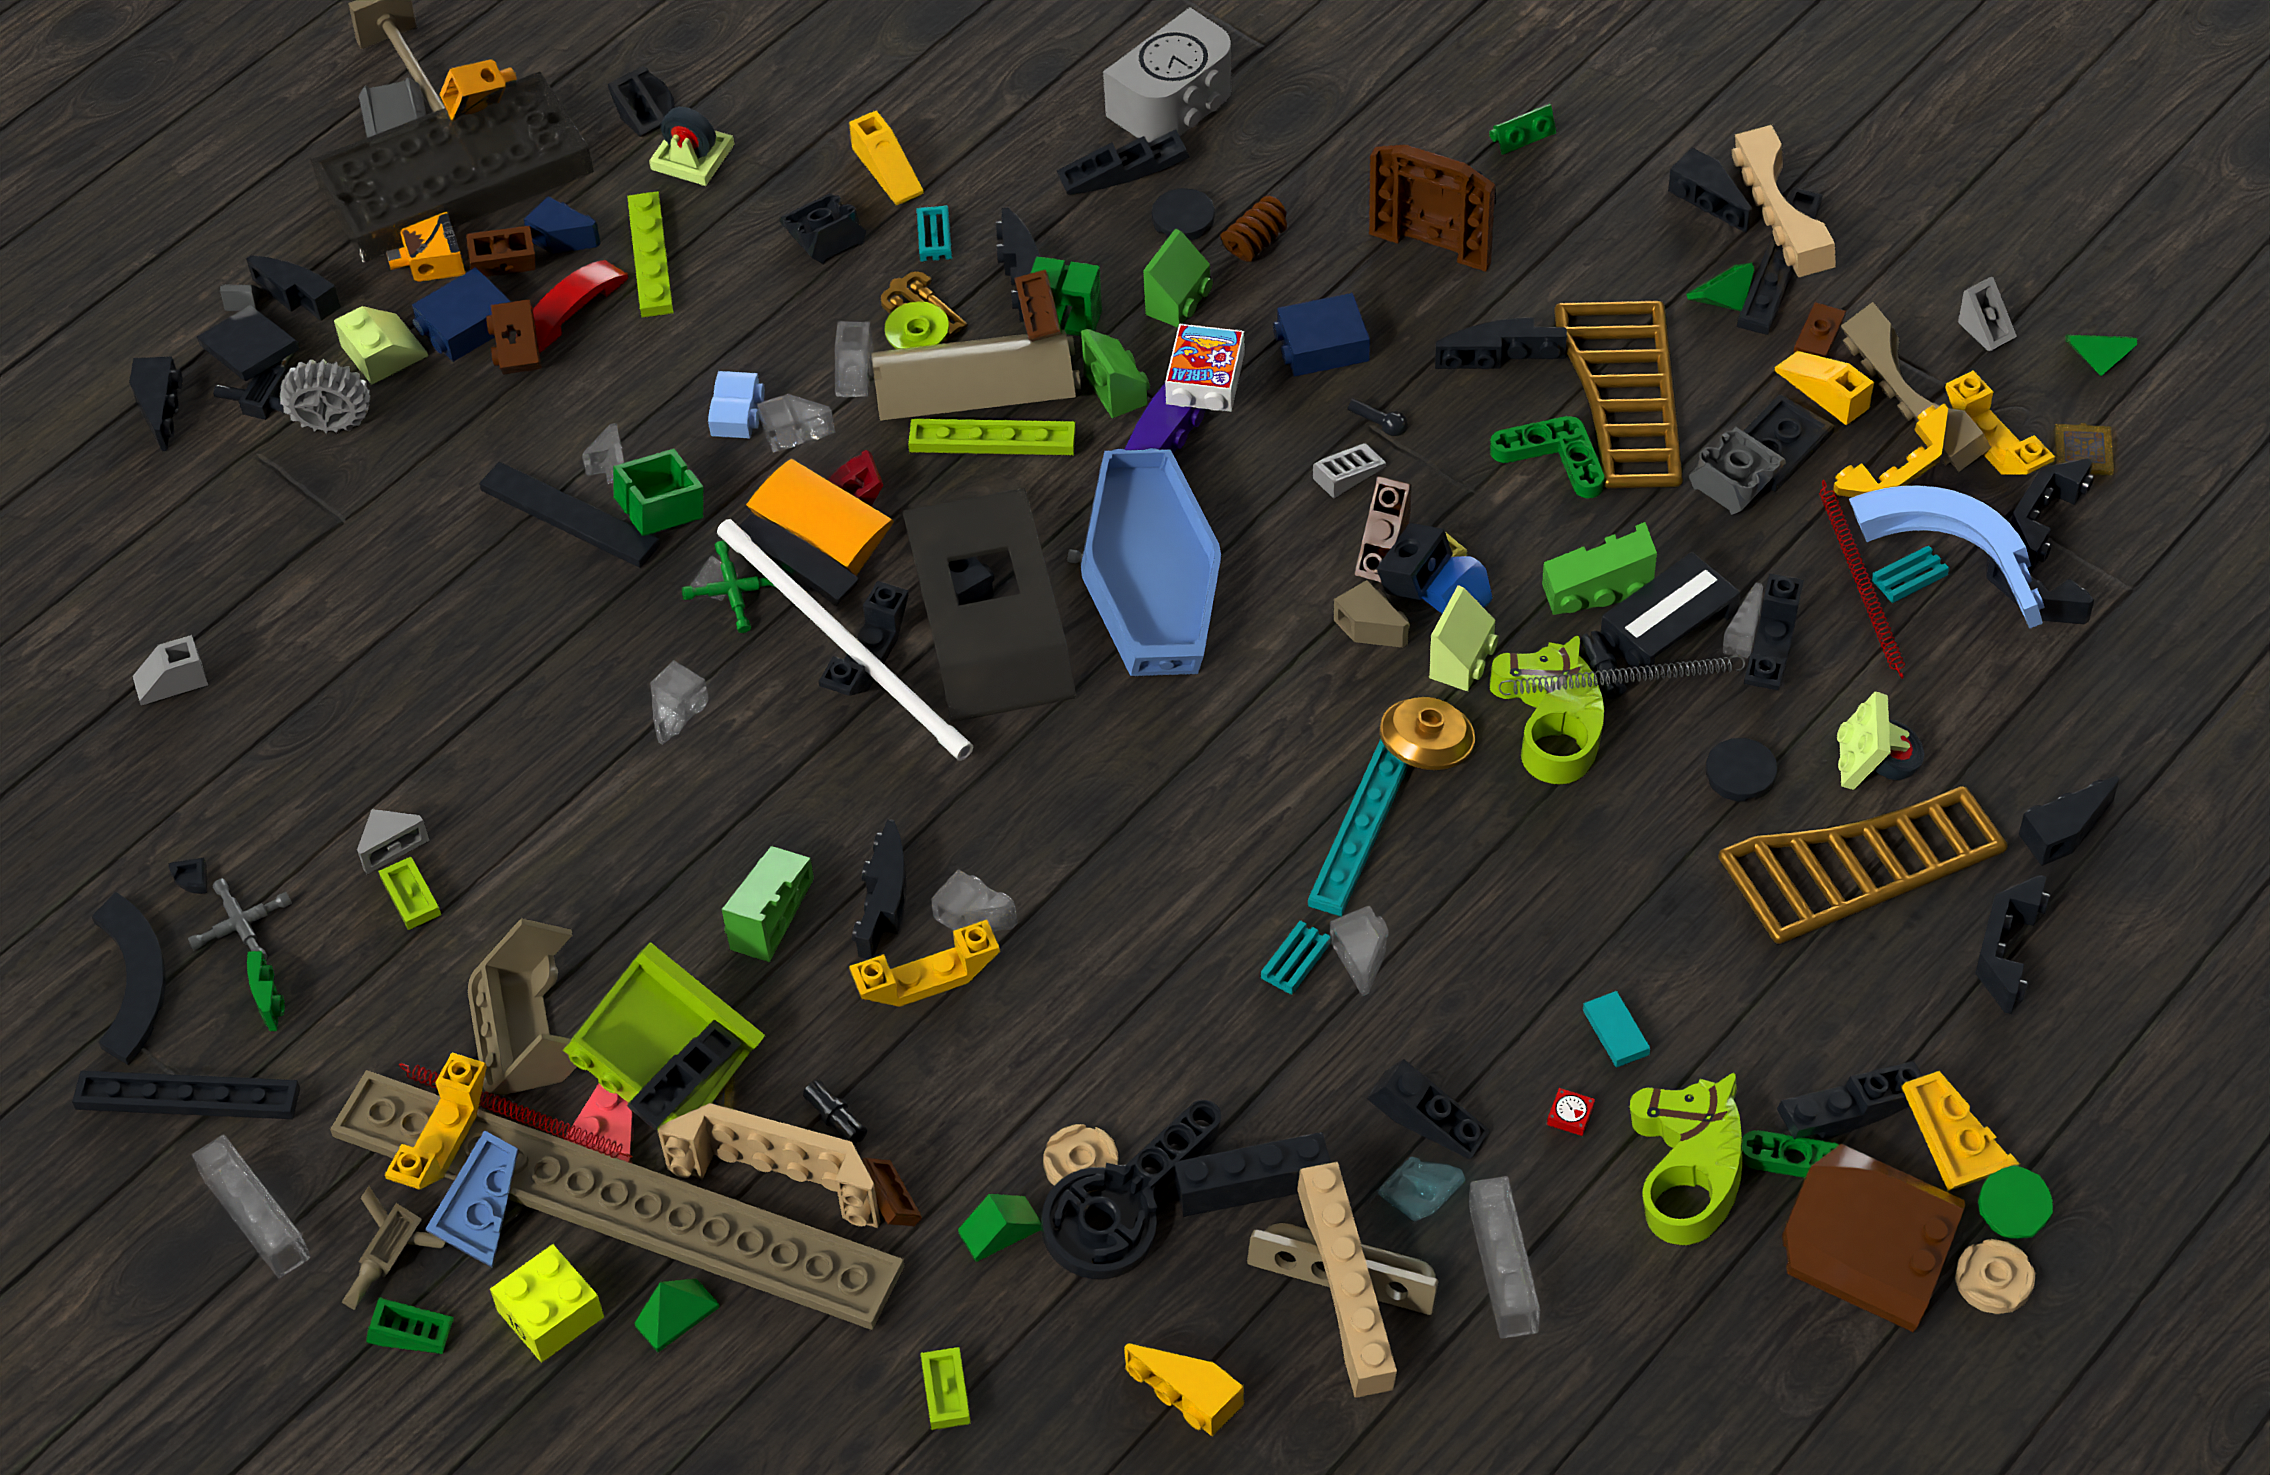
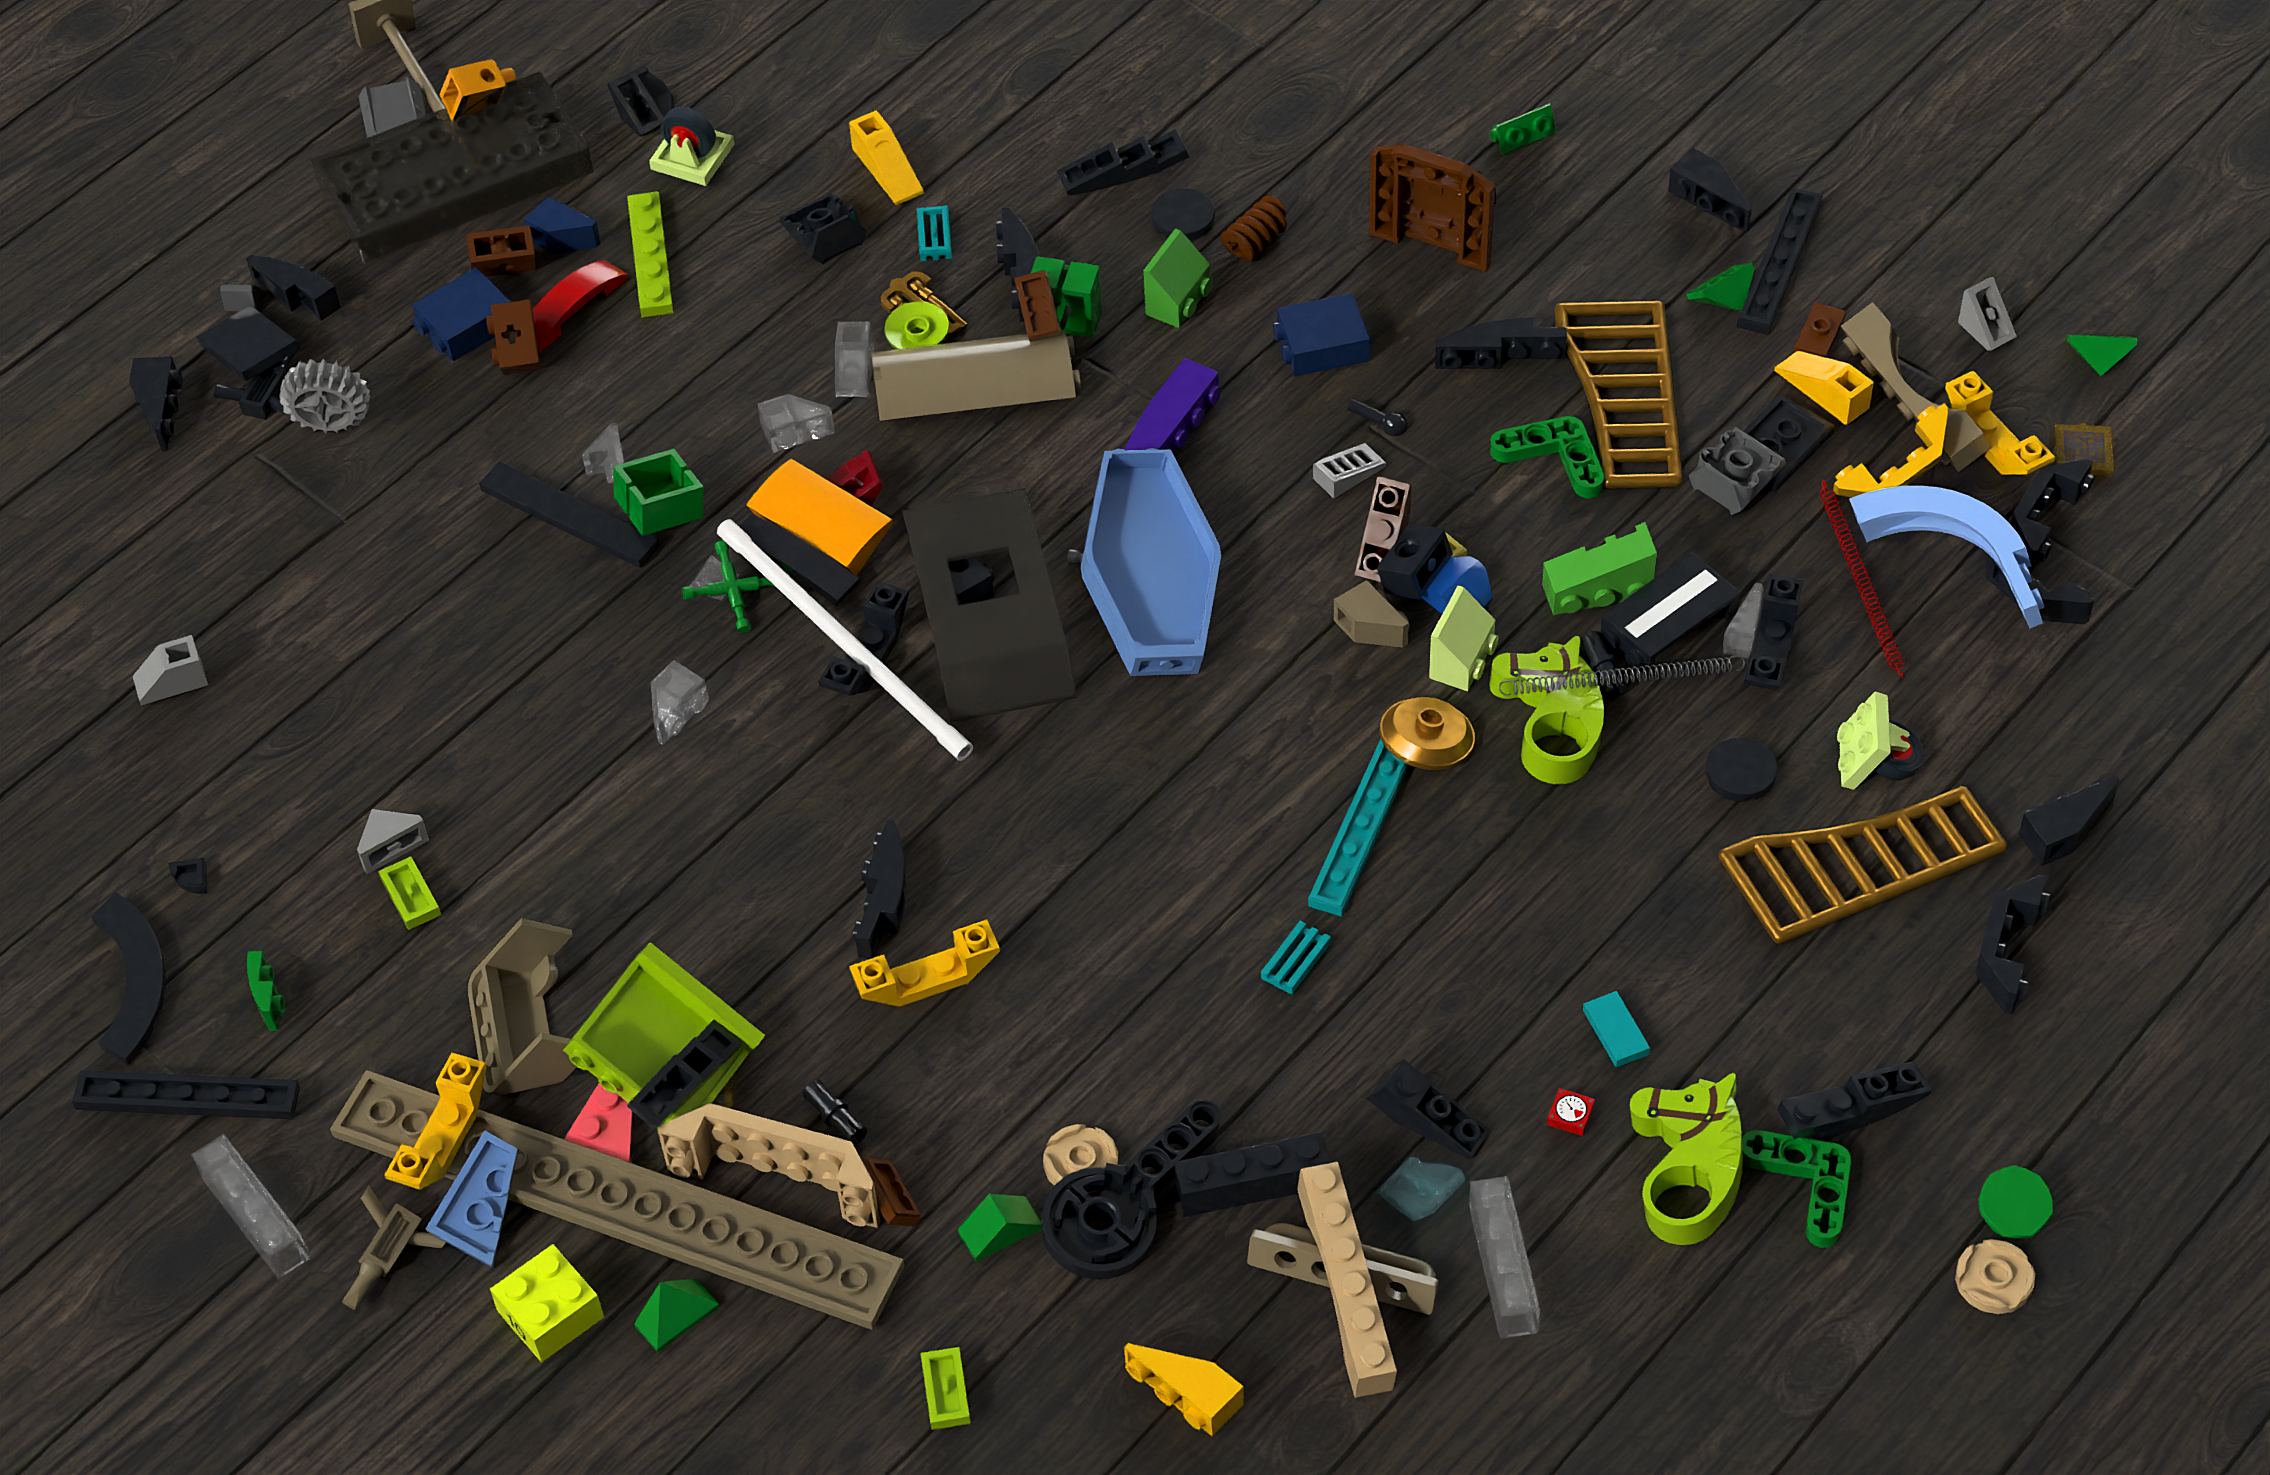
dark grey piece [187,879,292,960] -> none
yellowish green slope [334,306,428,385] -> none
green slope [366,1297,454,1354] -> none
light orange torso [386,212,465,282] -> none
red piece [399,1063,633,1158] -> none
light blue brick [708,371,765,438] -> none
bright green wedge [722,846,814,962] -> none
lime plate [908,419,1076,455] -> none
clear slope [931,869,1017,932] -> none
bright green slope [1081,329,1150,418] -> none
light grey brick [1103,8,1232,142] -> none
brick [1165,324,1244,412] -> none
clear slope [1330,906,1389,996] -> none
tan arch [1732,125,1836,277] -> none
reddish brown wedge [1782,1144,1965,1332] -> none
teal tile [1872,545,1949,603] -> none
yellow wing [1901,1071,2020,1191] -> none

